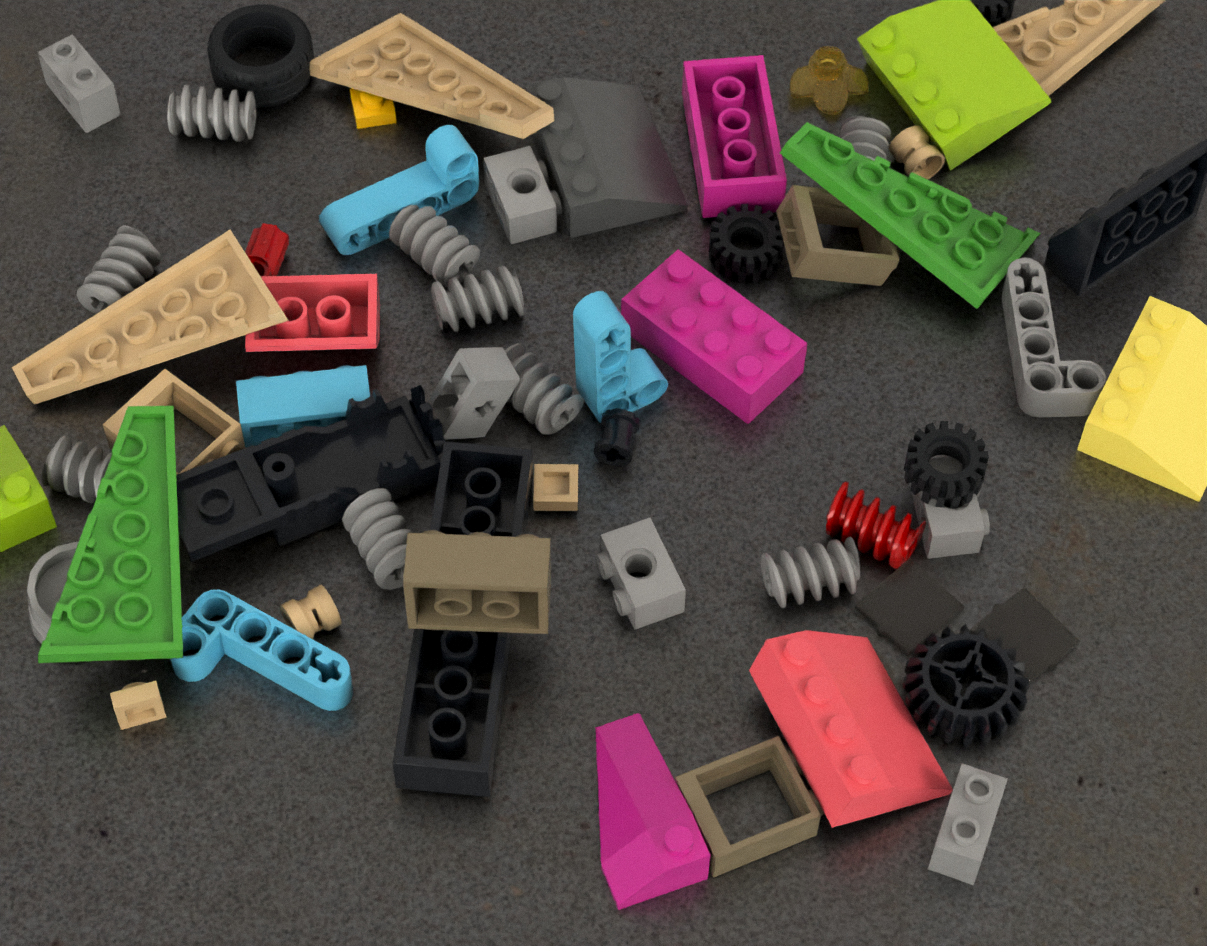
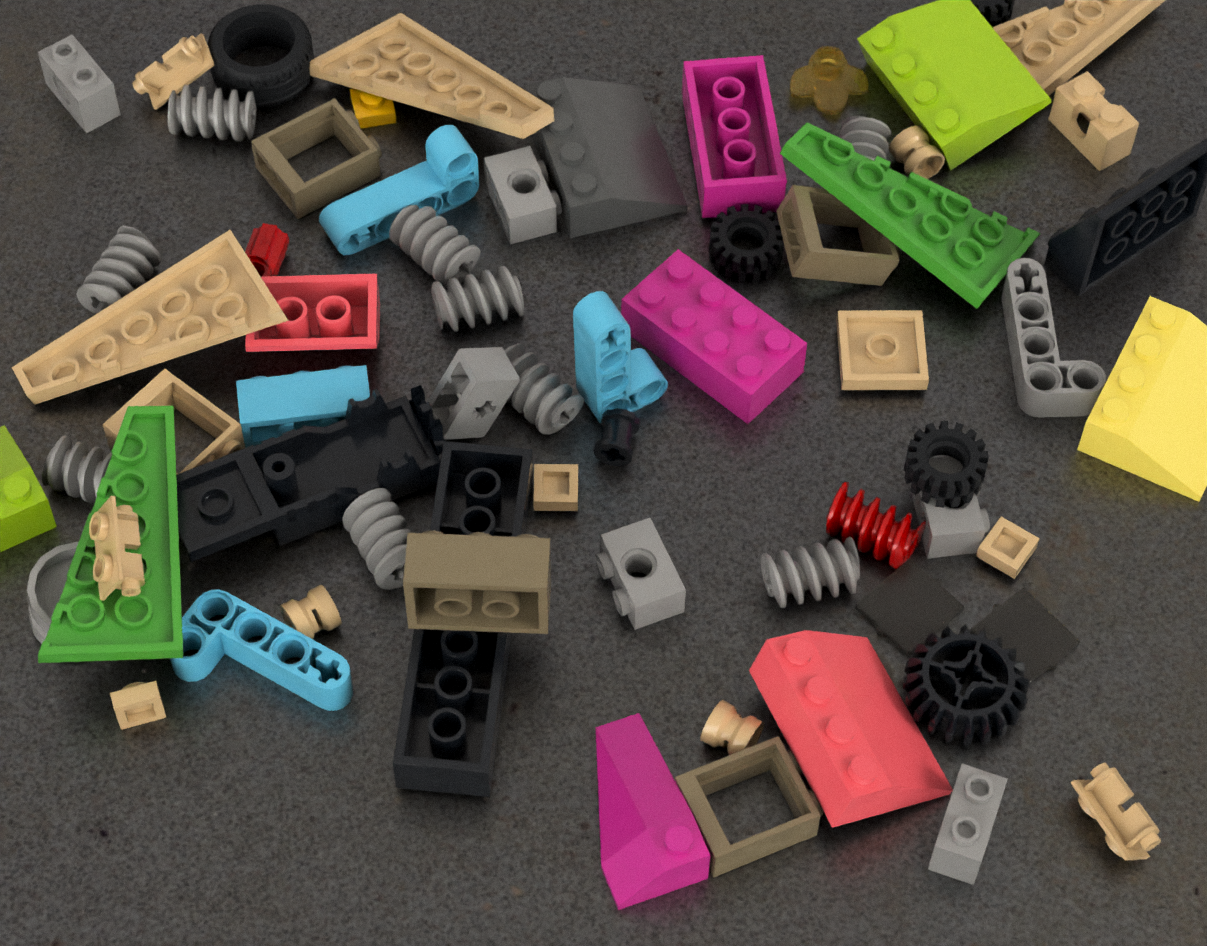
none -> tan hinge [89,496,145,601]
none -> tan hinge [132,33,215,110]
none -> dark tan window [251,98,382,219]
none -> tan wheel [700,700,764,755]
none -> tan plate [836,310,929,390]
none -> tan plate [976,516,1040,579]
none -> tan brick [1049,71,1139,171]
none -> tan hinge [1071,763,1161,861]

